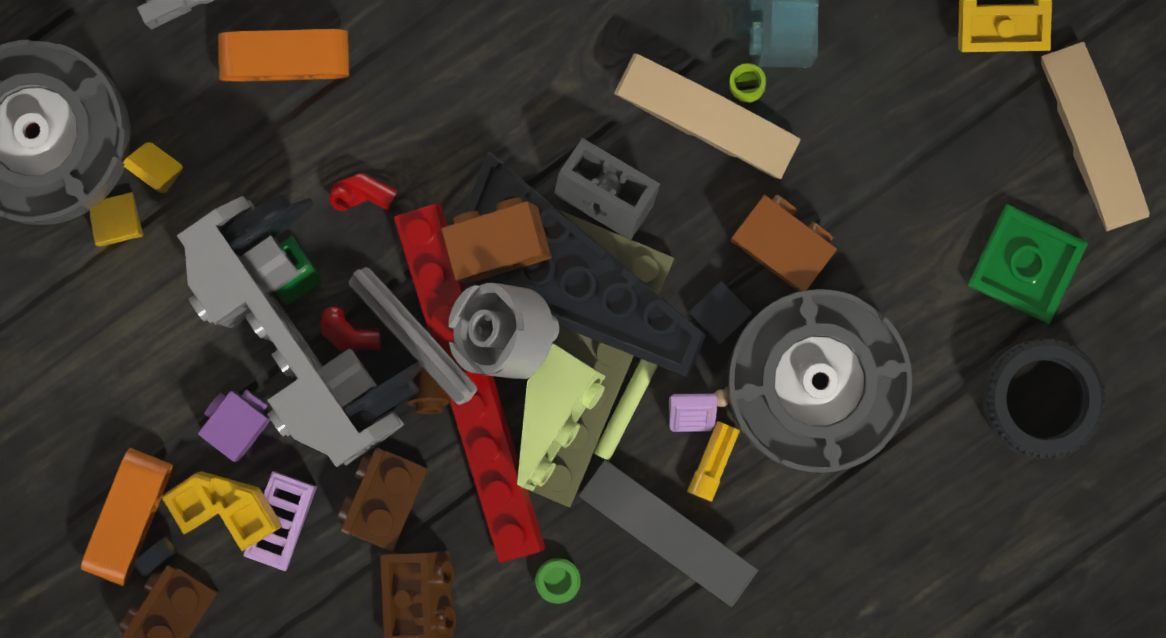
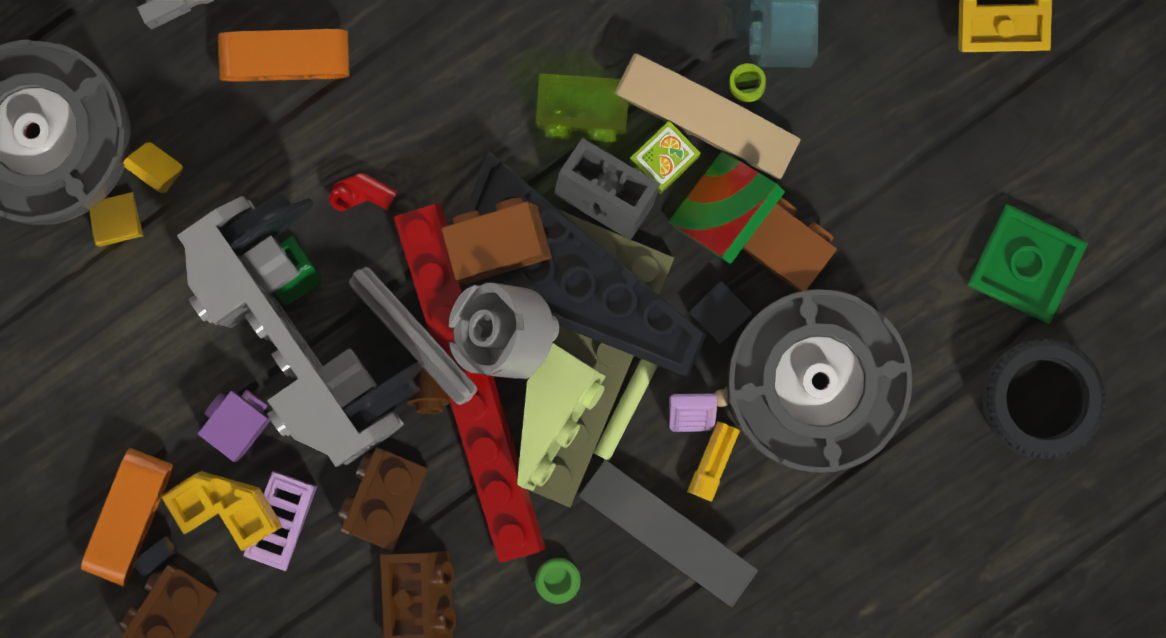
red arm [319,307,382,352] -> none
tan slope [1041,42,1150,231] -> none
none -> clear neon green bracket [535,73,628,142]
none -> brick [629,121,701,194]
none -> green tile [668,151,785,264]

